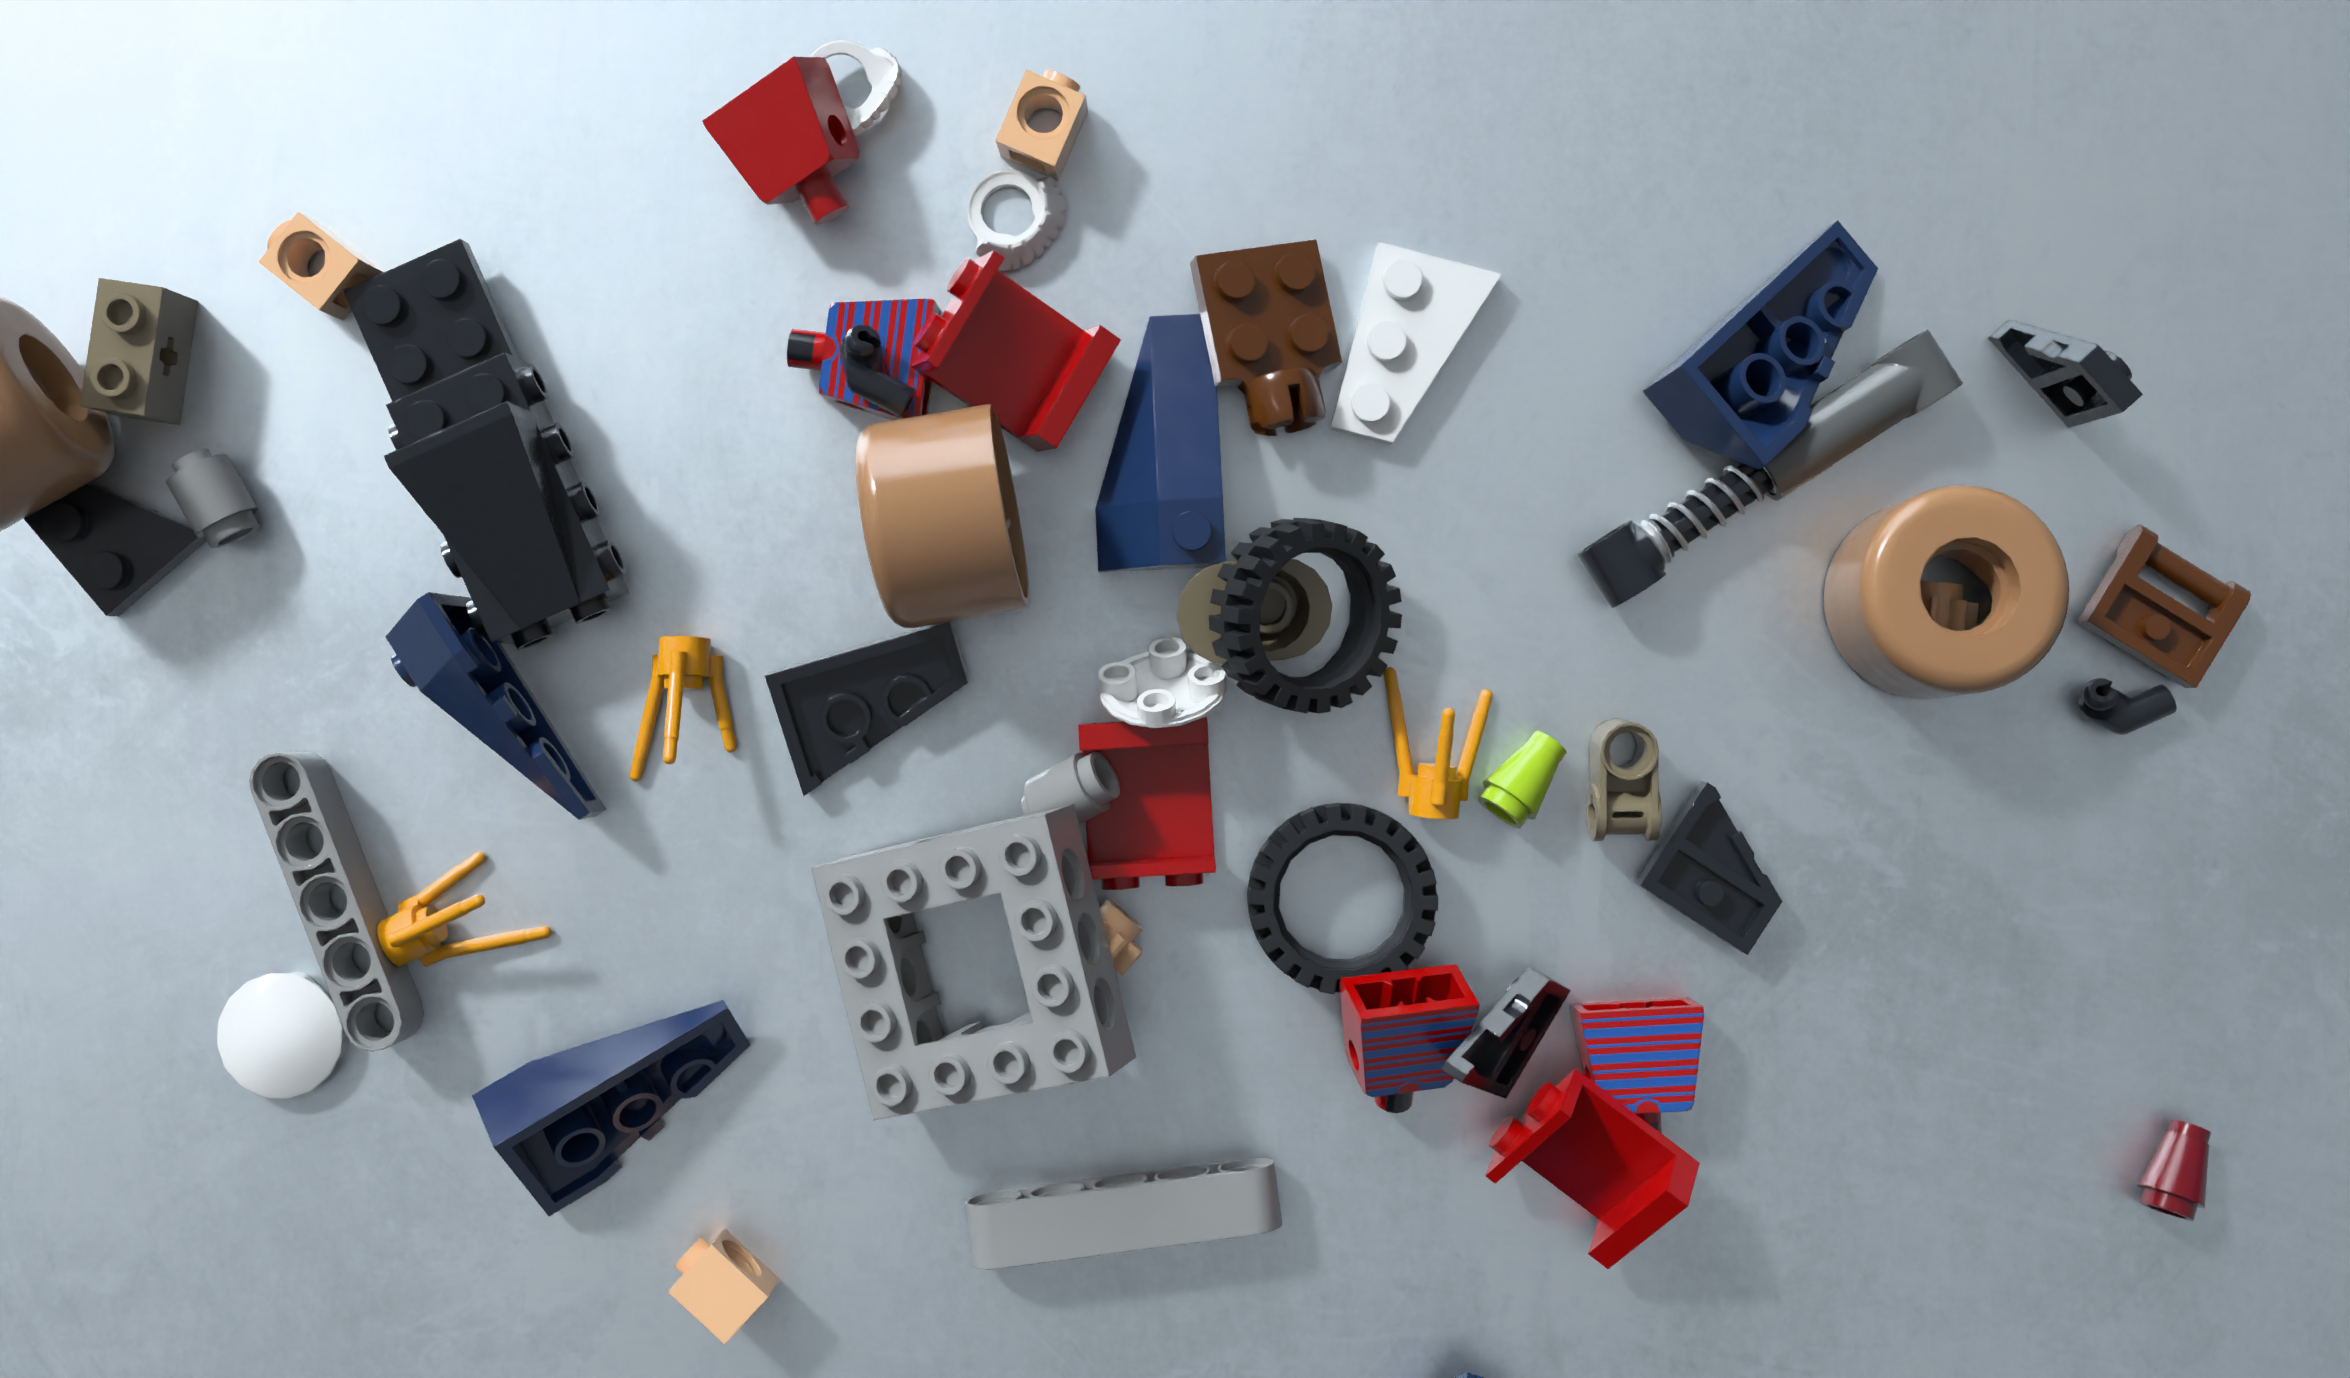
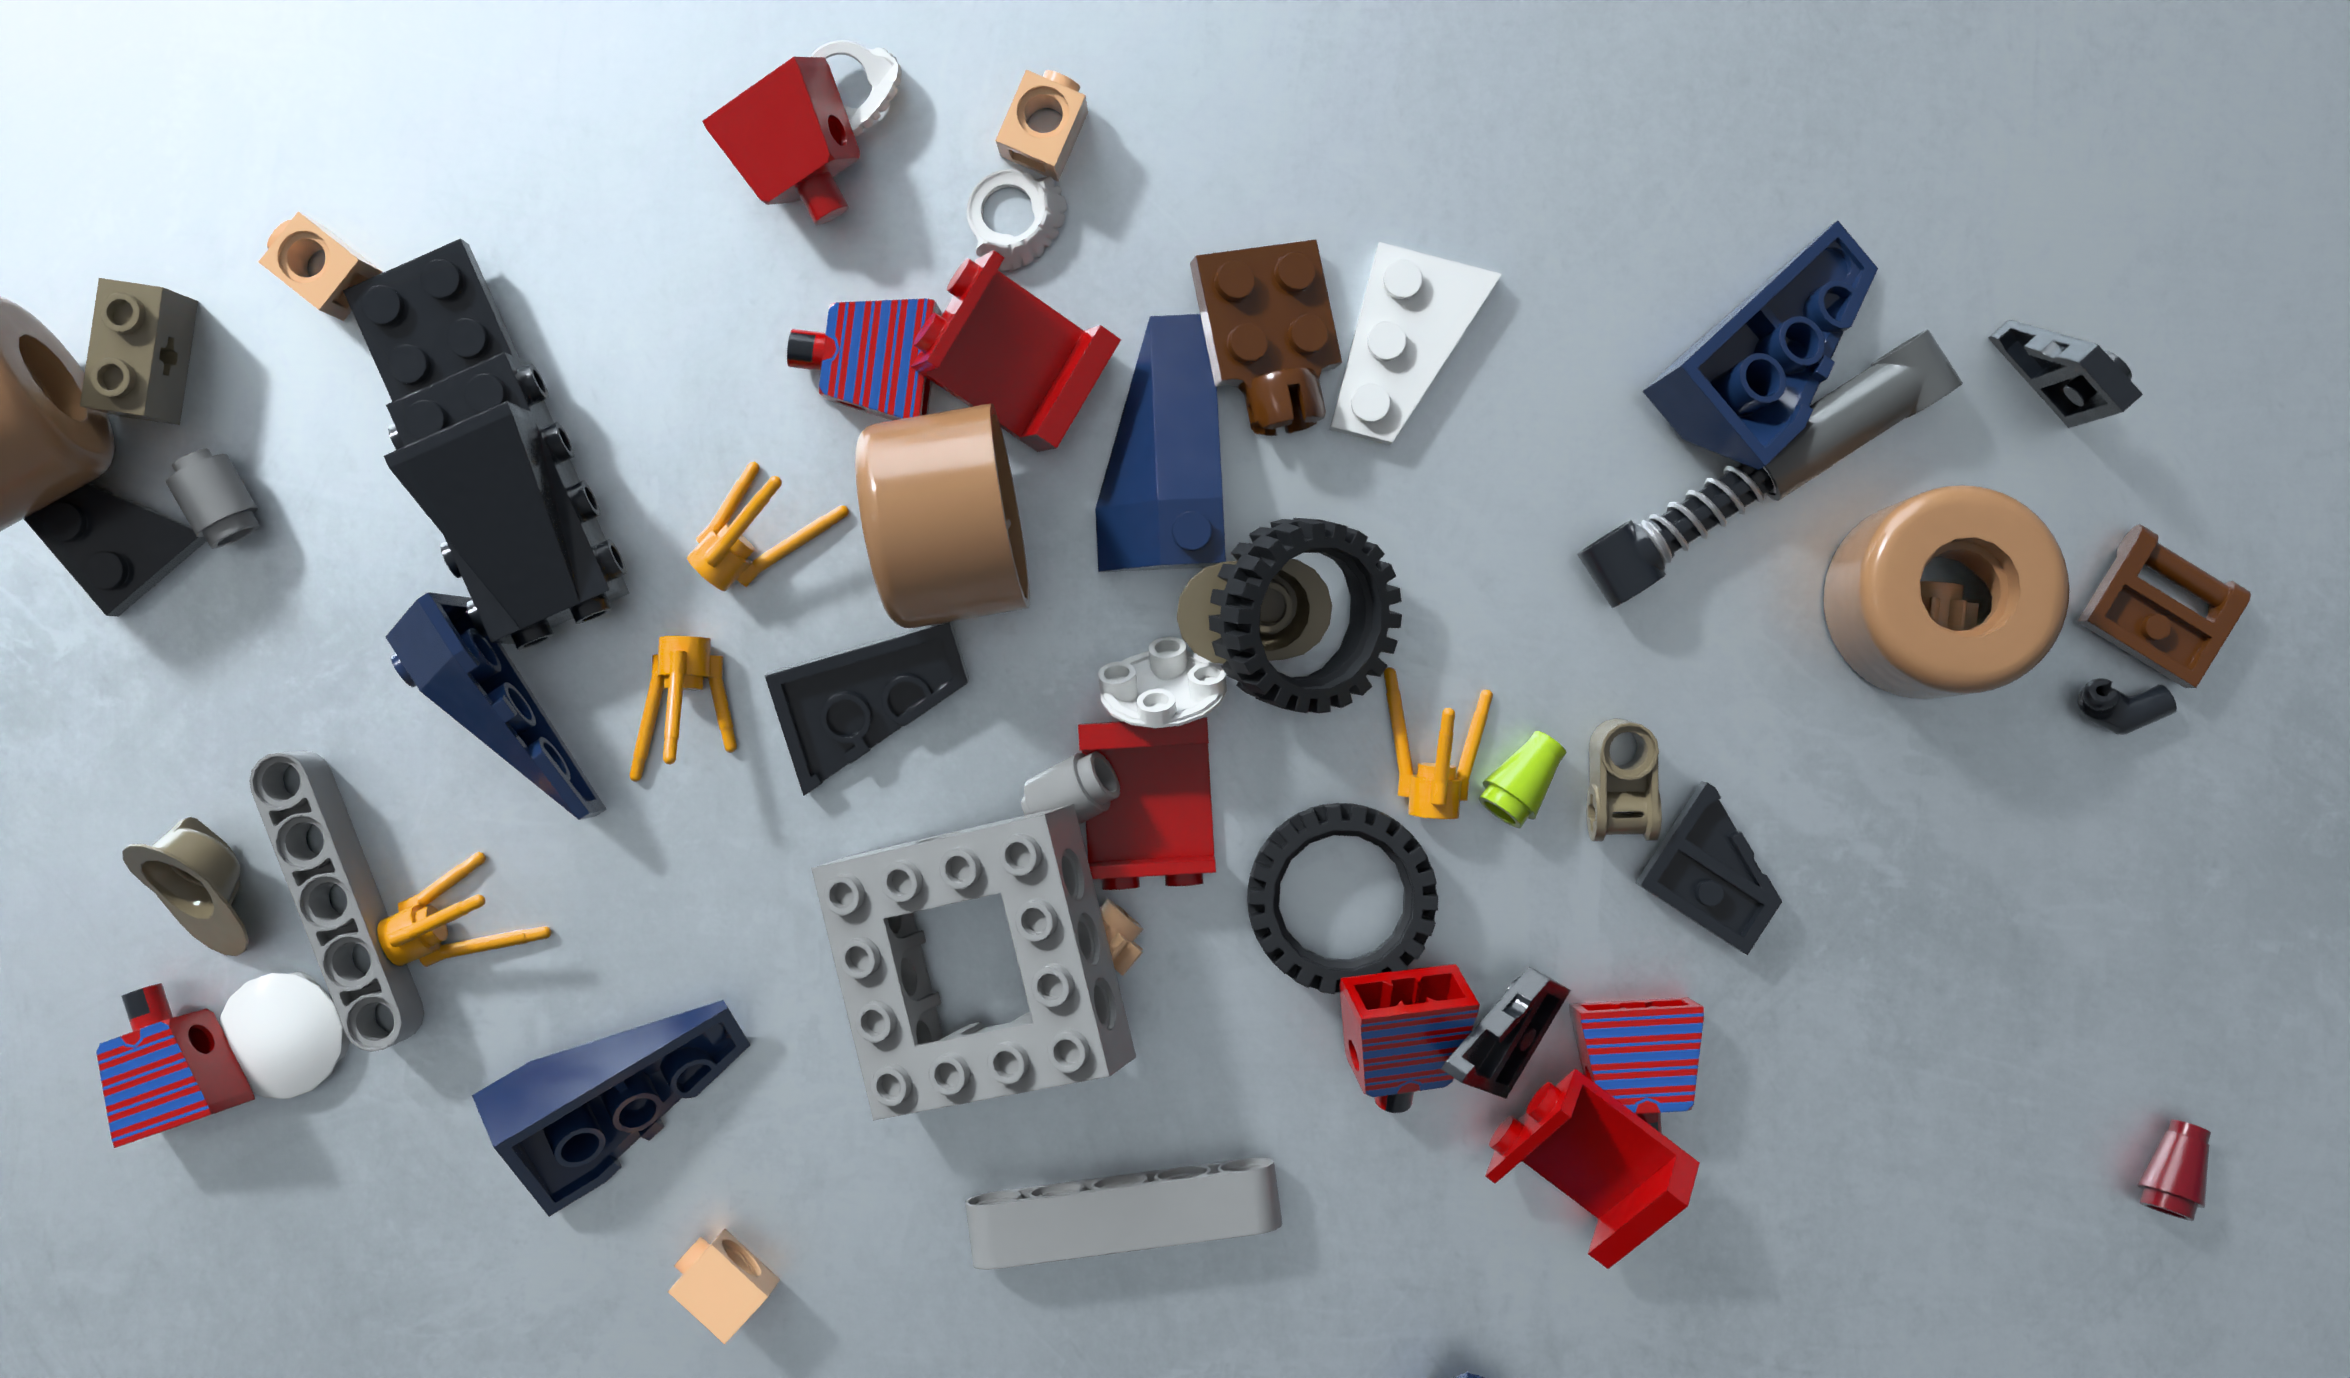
black arm [840,325,916,418] -> none
none -> red torso [96,983,255,1148]
none -> dark tan piece [122,817,249,956]
none -> light orange plant [687,462,849,591]

